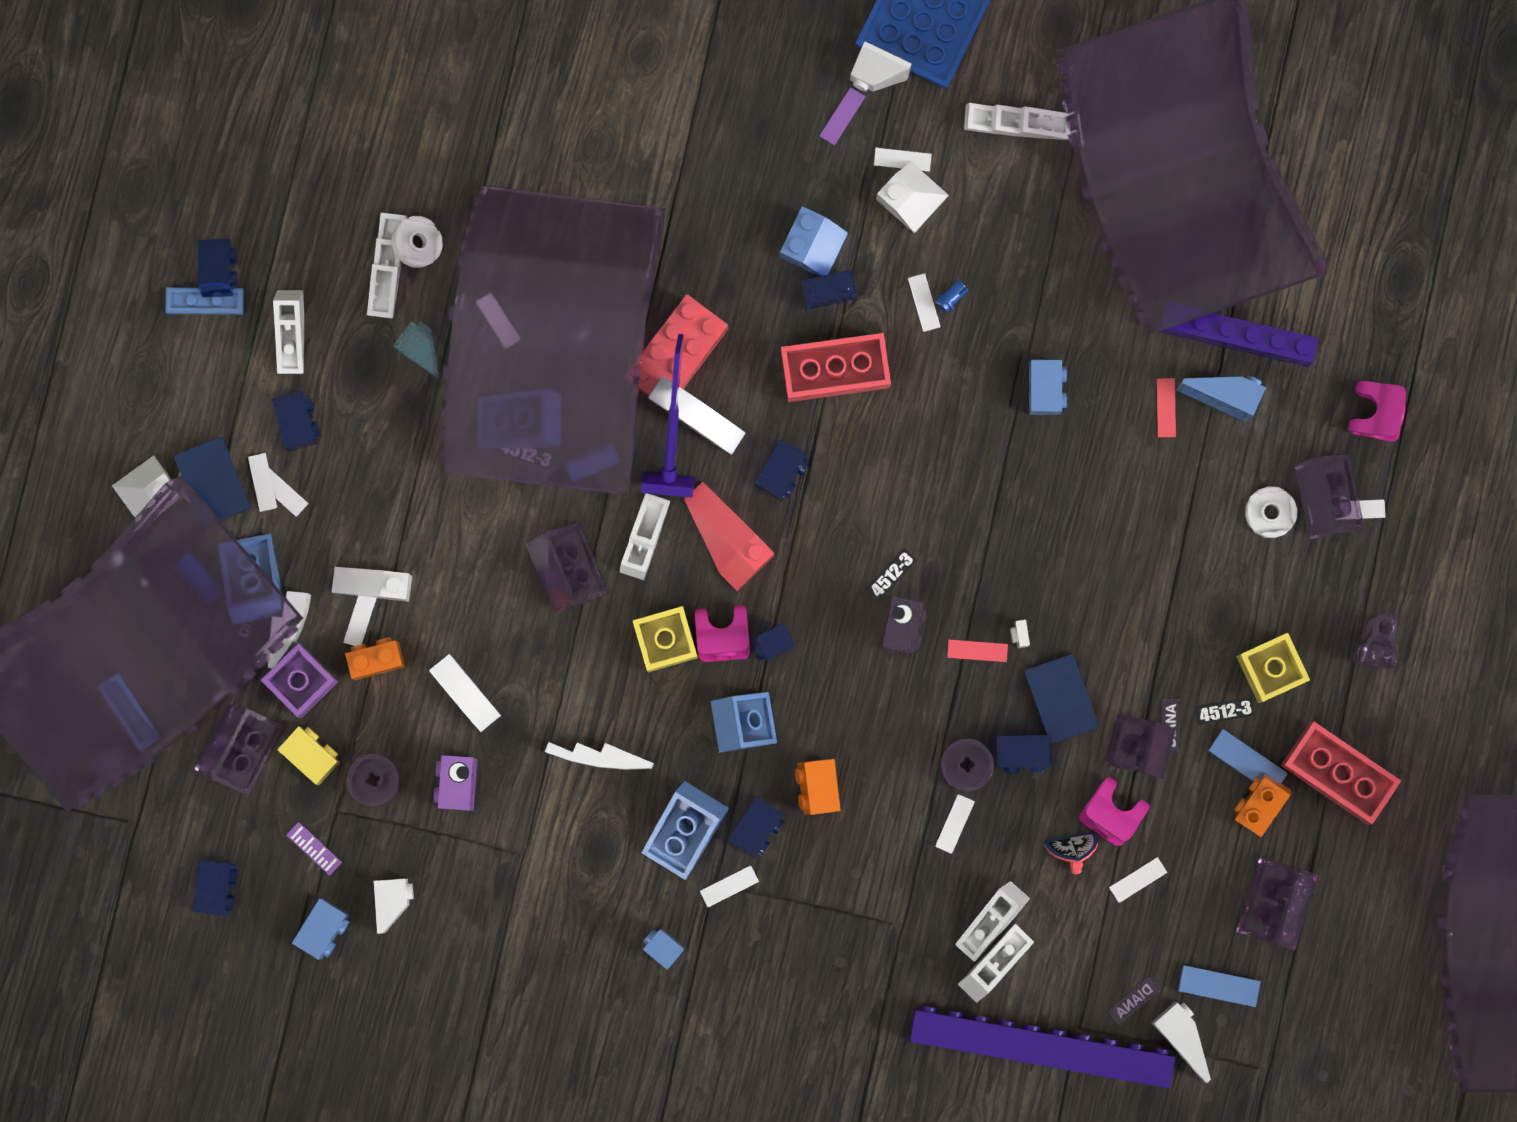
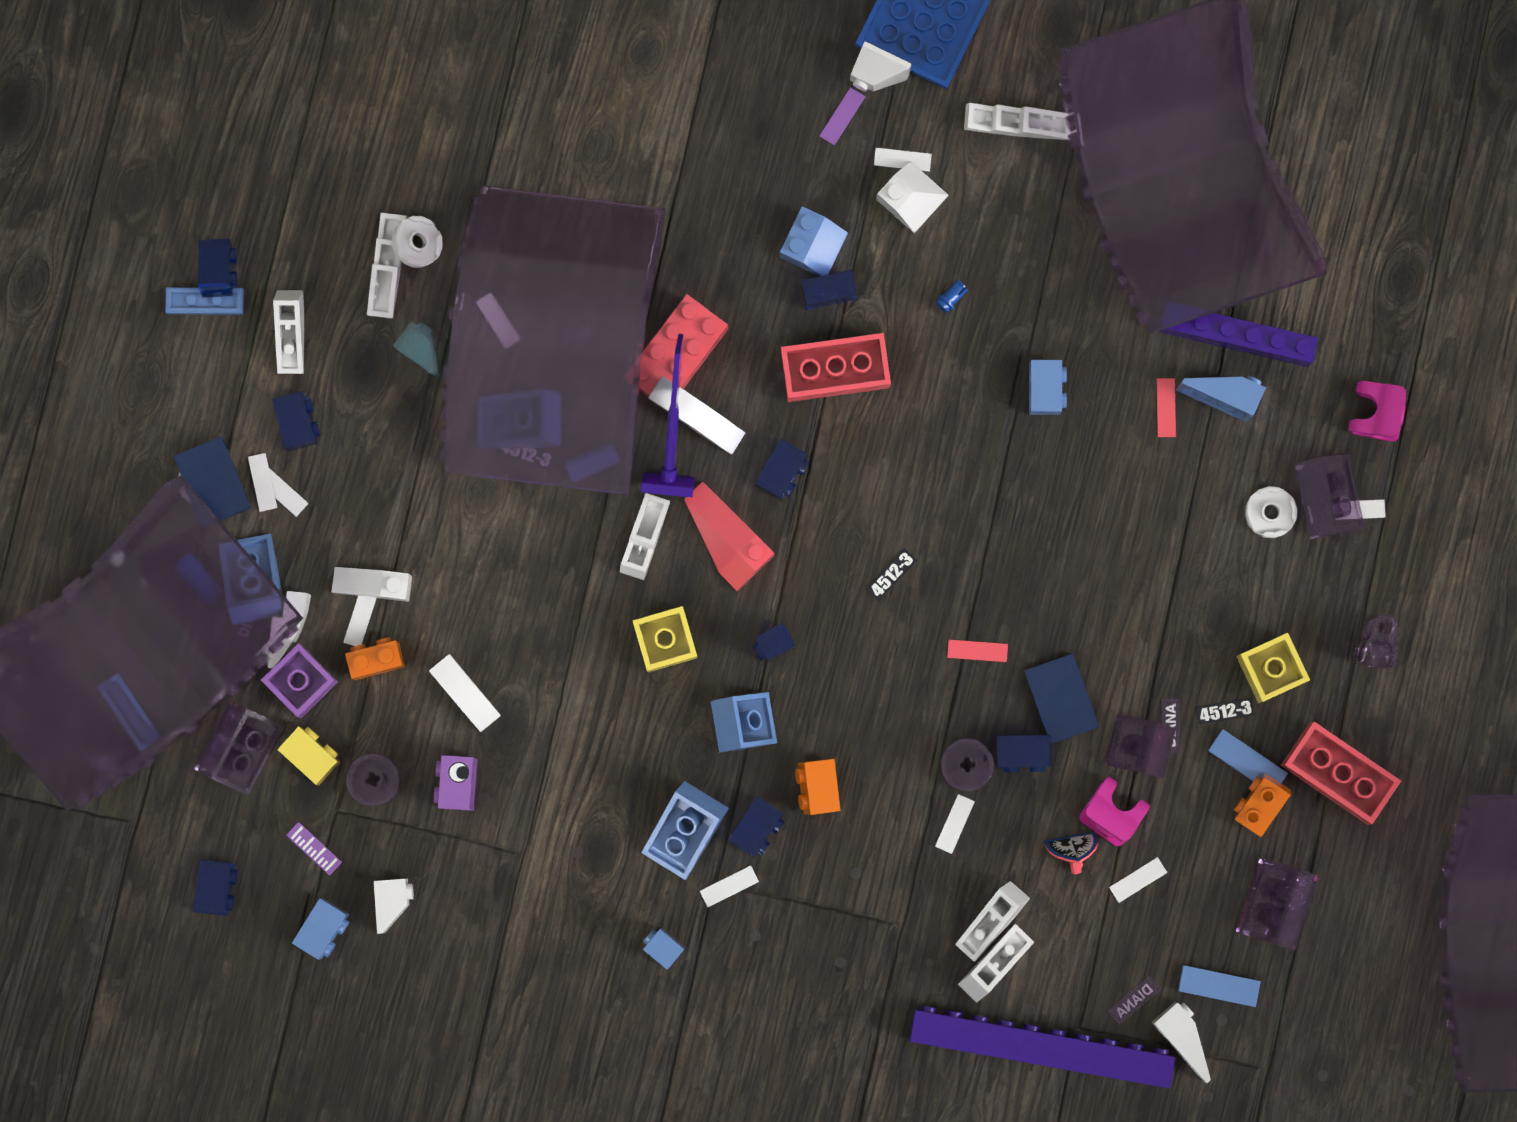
white slope [112,456,184,528] -> none
clear purple slope [525,522,609,615] -> none
white slope [545,742,654,770] -> none
dark pink piece [695,605,750,662] -> none
clear purple brick [881,596,927,657] -> none
white sticker [908,273,940,332] -> none
white plate [1010,620,1030,648] -> none

